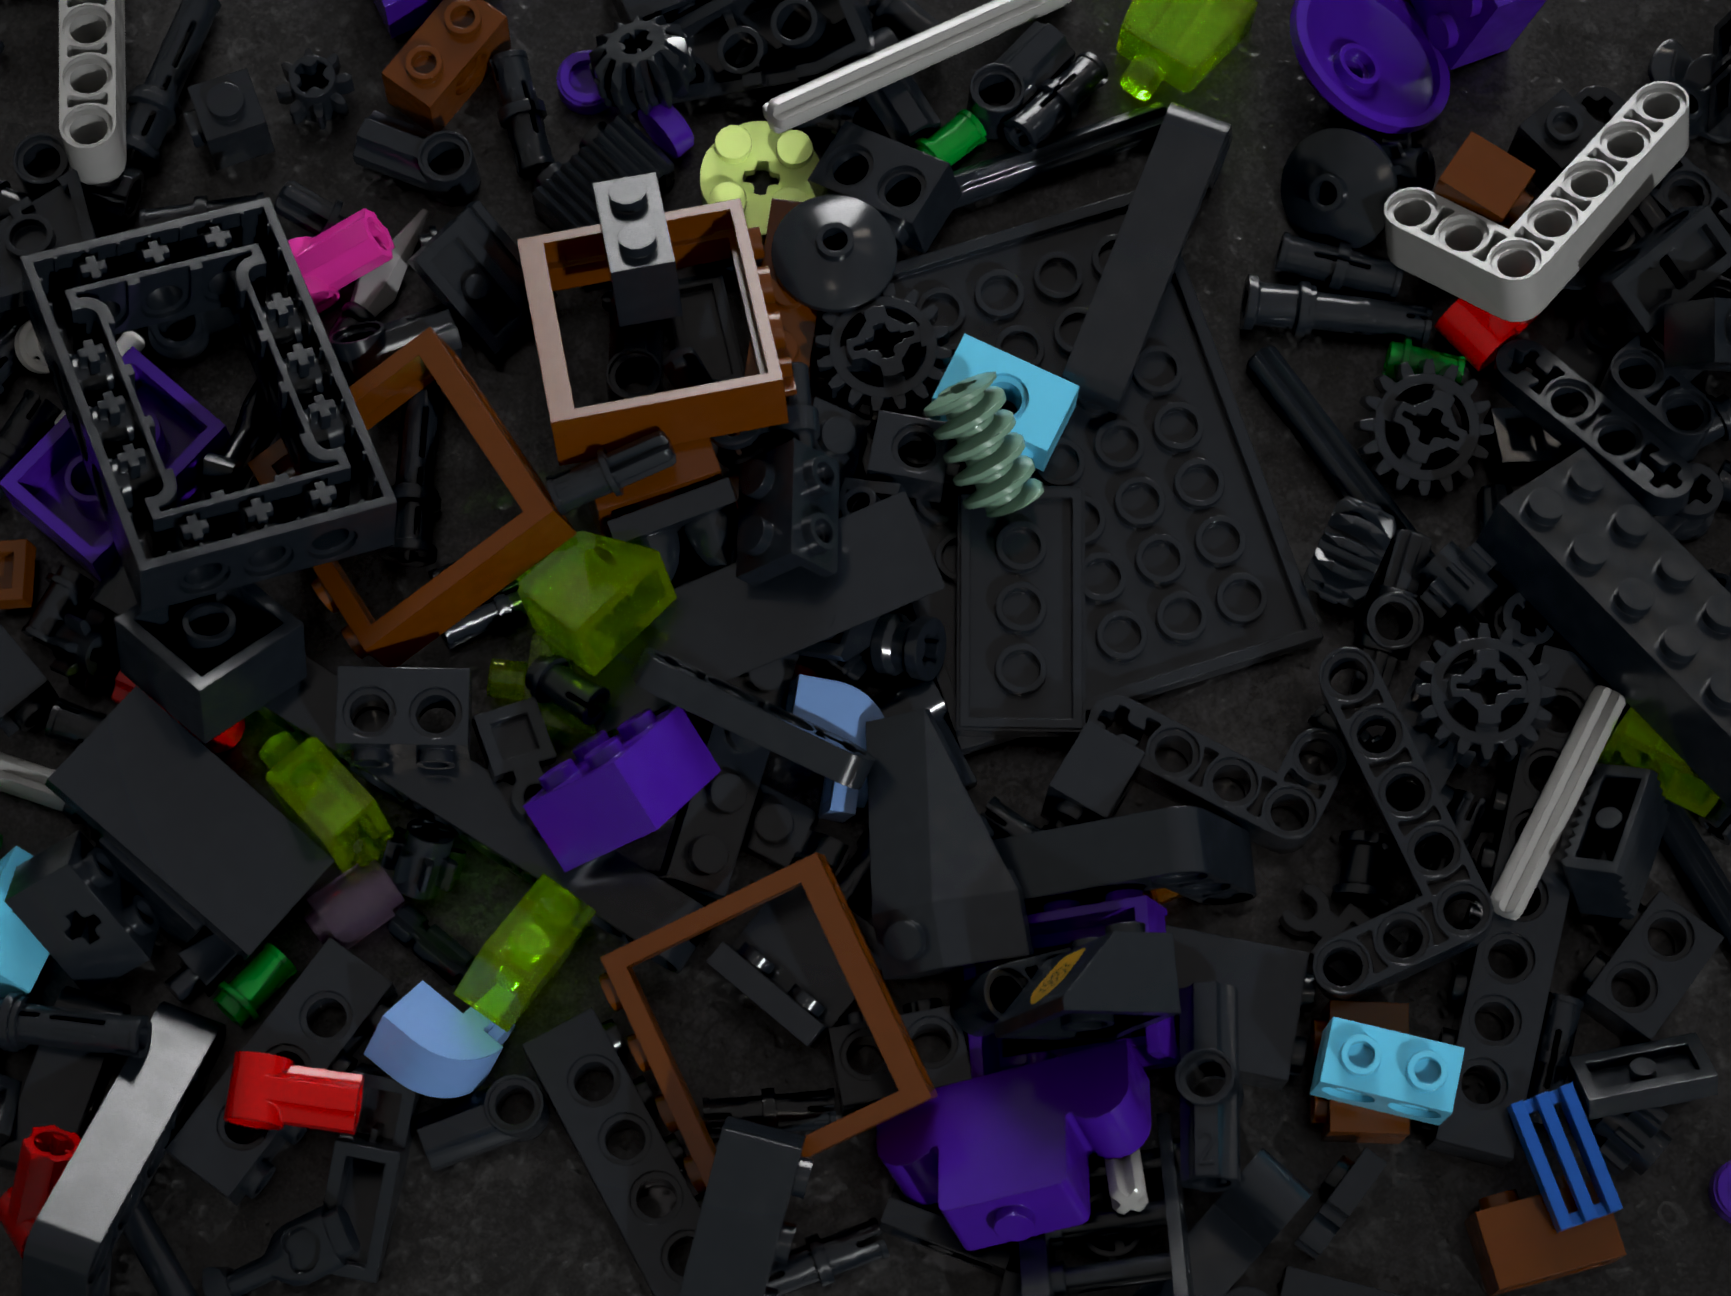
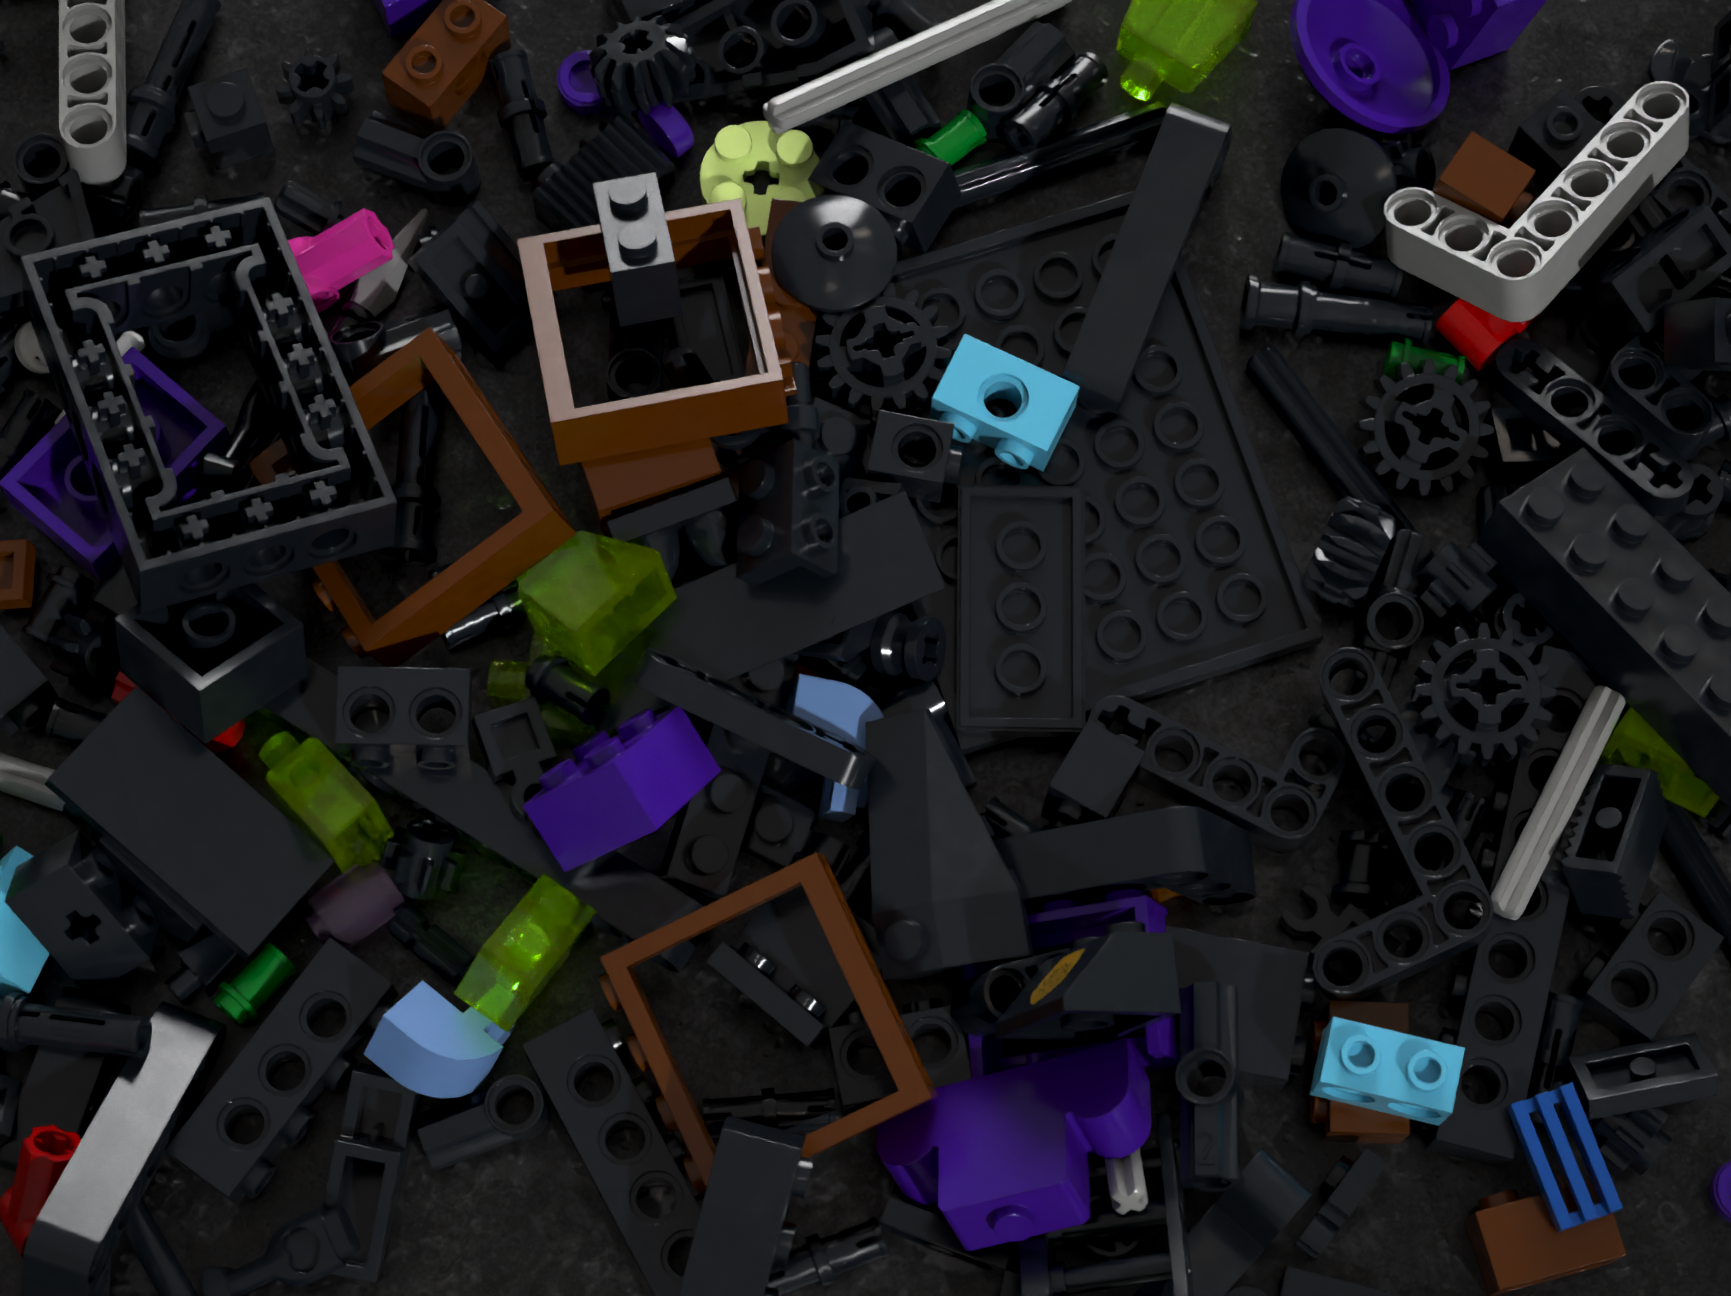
red piece [223,1051,364,1135] -> none
black axle [545,430,677,516] -> none
sand green piece [924,372,1044,518] -> none

